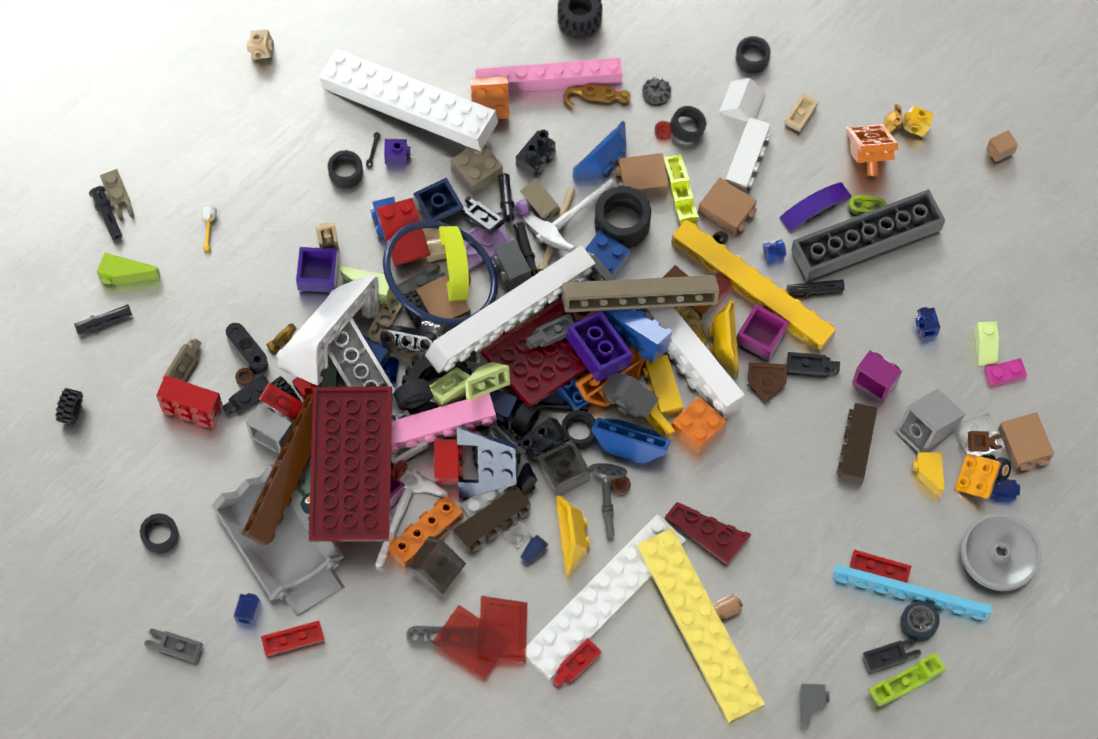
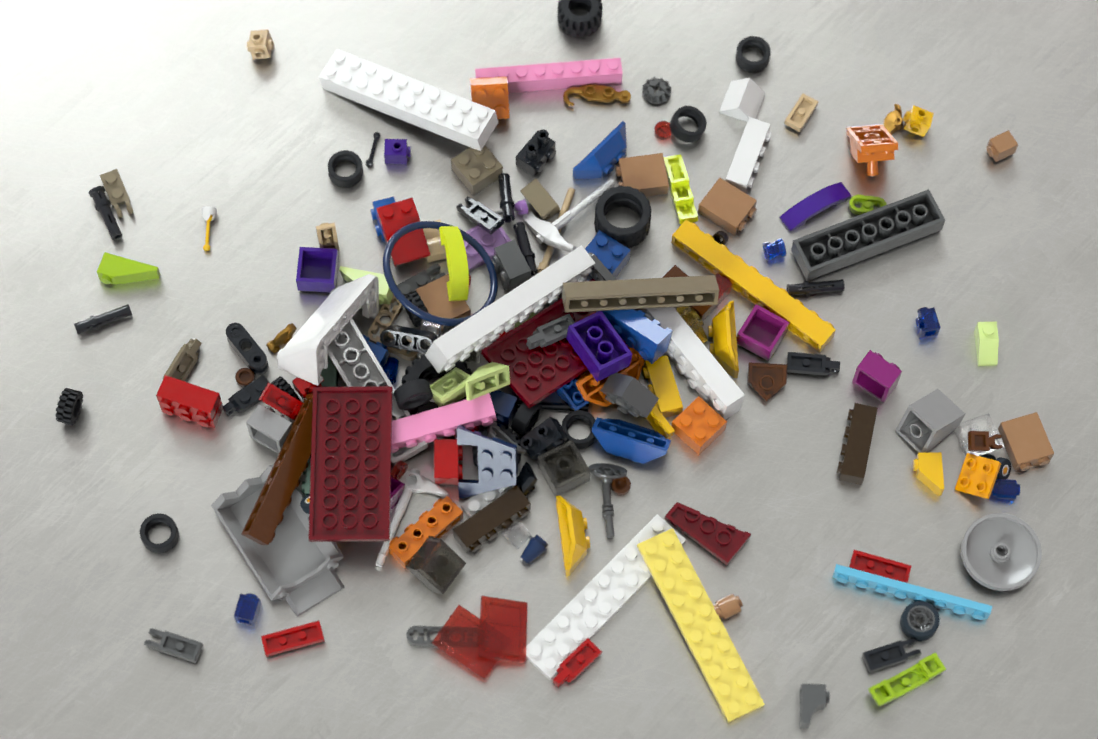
dark blue slope [413,177,464,221] -> none
dark pink plate [984,358,1027,387] -> none

